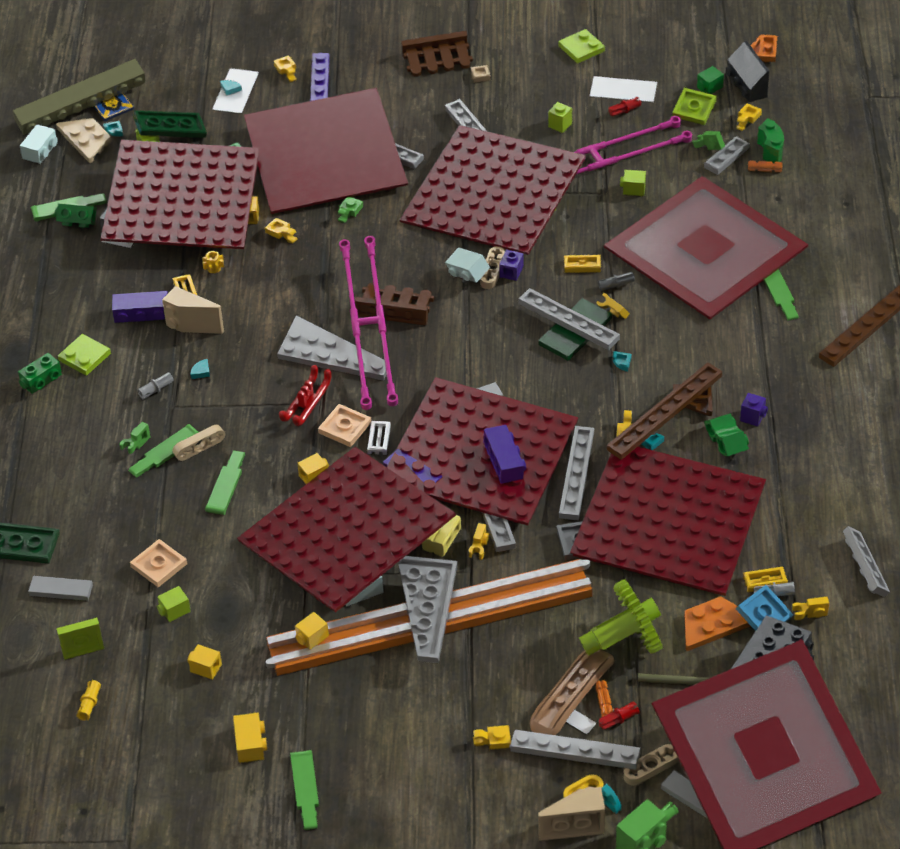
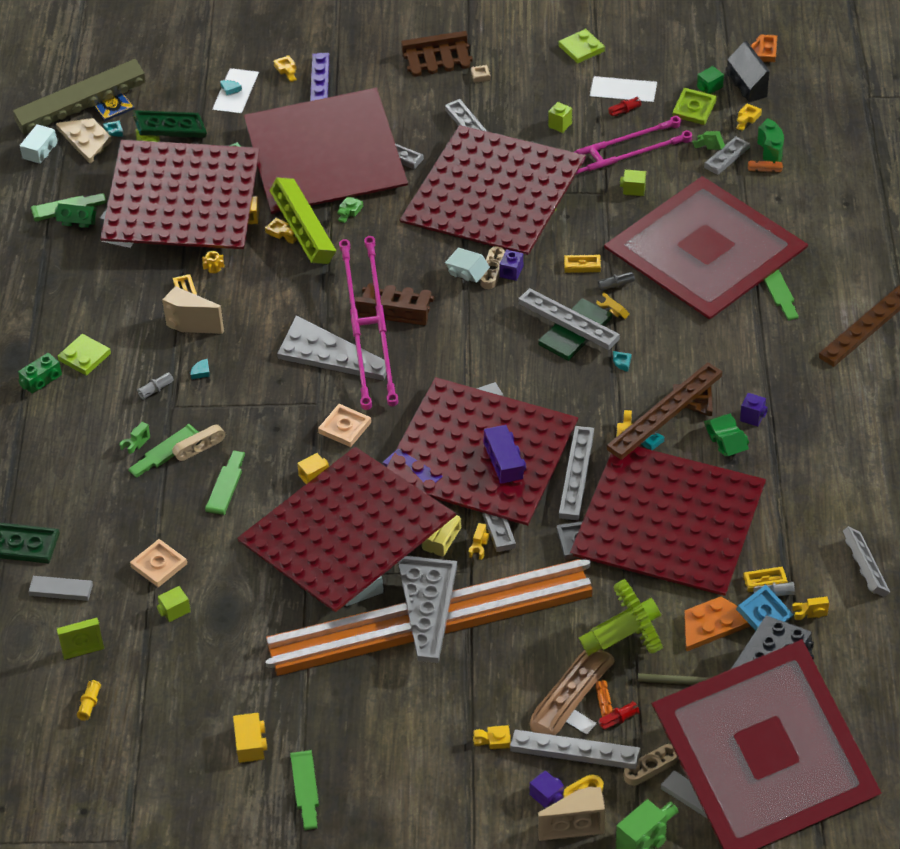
brick [112,291,168,323] -> none
yellow brick [187,644,222,680] -> none
red piece [279,365,331,426] -> none
yellow brick [295,612,329,650] -> none
white tile [367,421,391,455] -> none
teal tile [601,784,622,813] -> none
none -> lime brick [269,177,336,264]
none -> dark purple brick [530,770,564,809]

